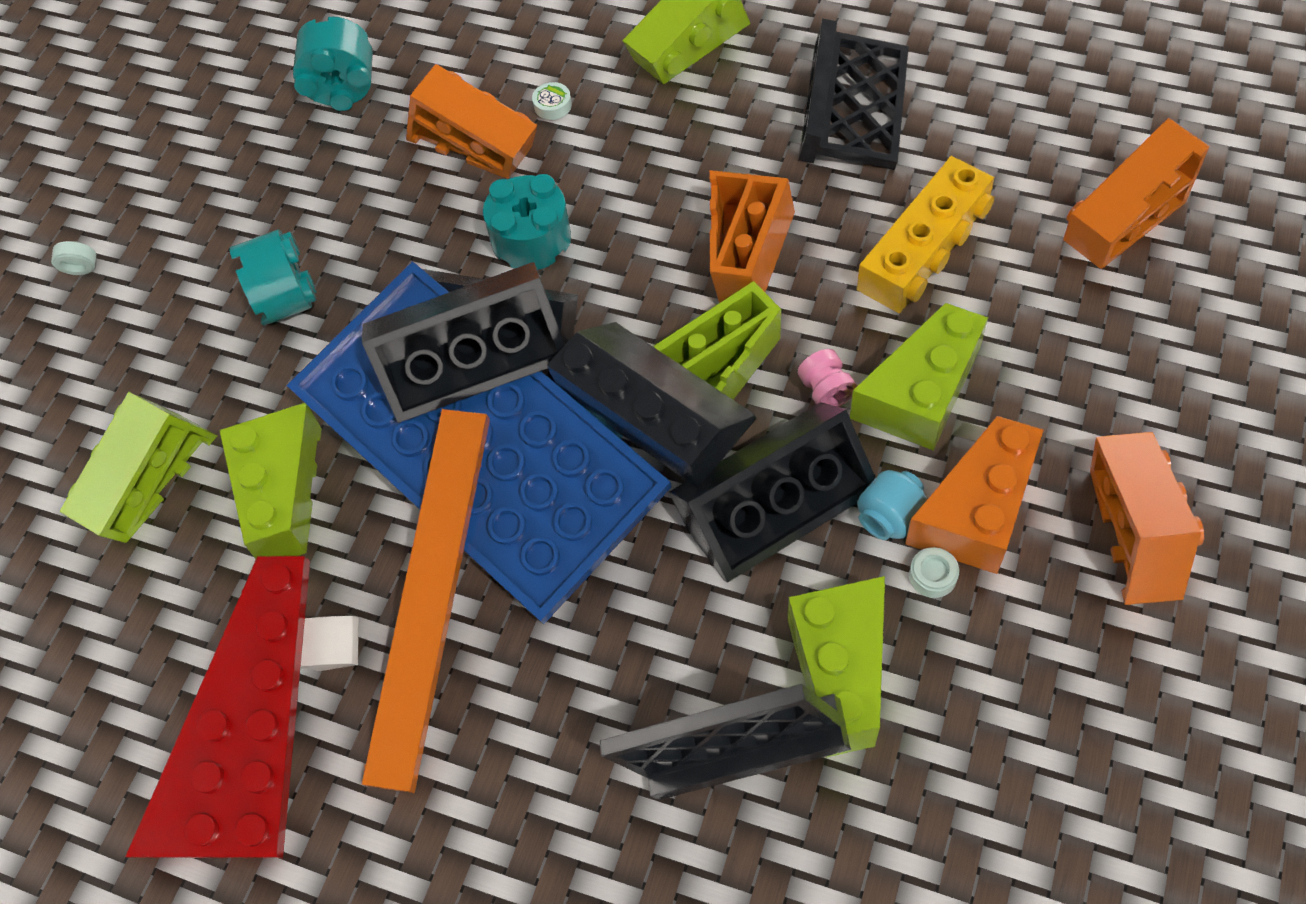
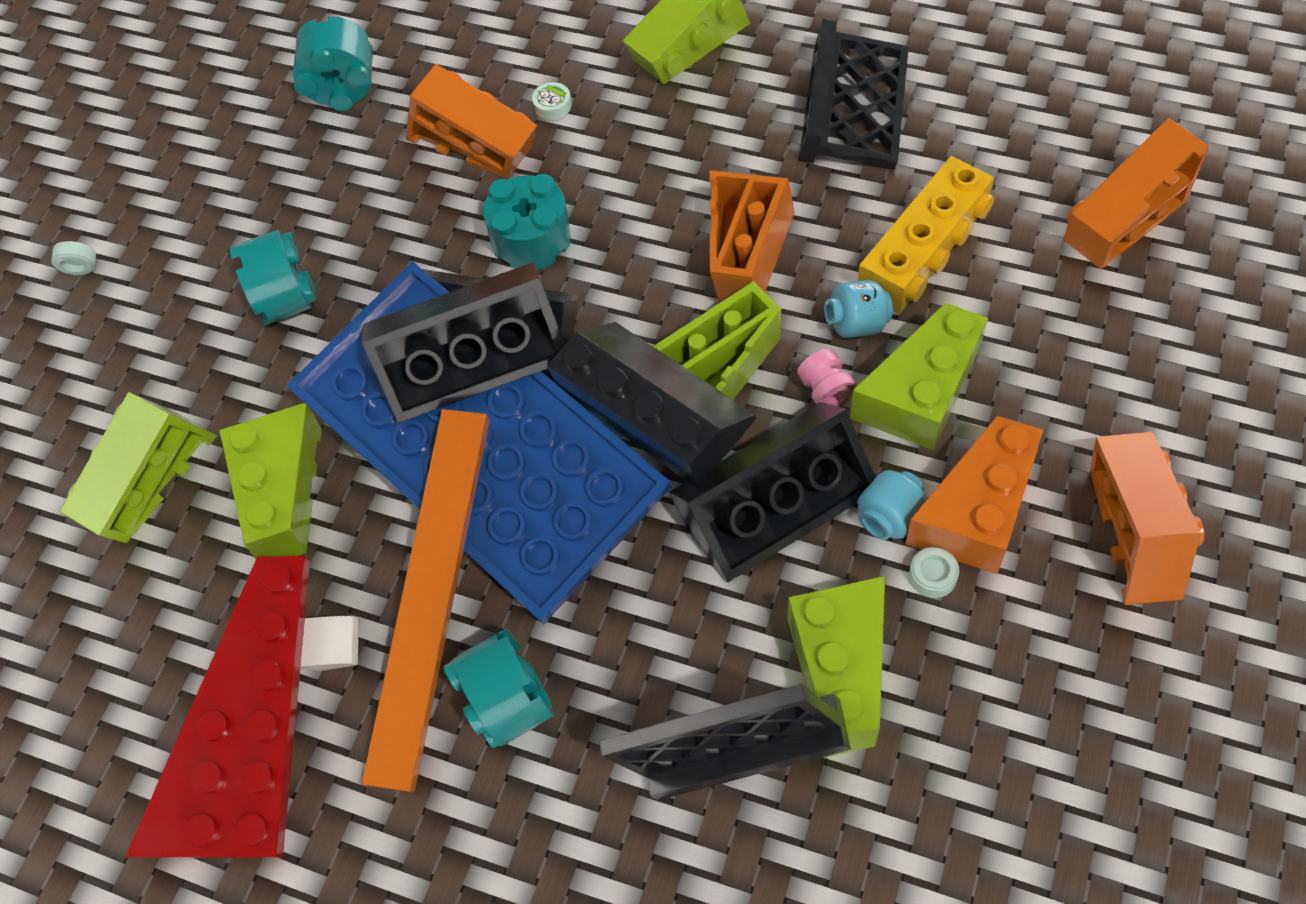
none -> teal brick [444,628,555,749]
none -> medium azure head [824,280,893,338]

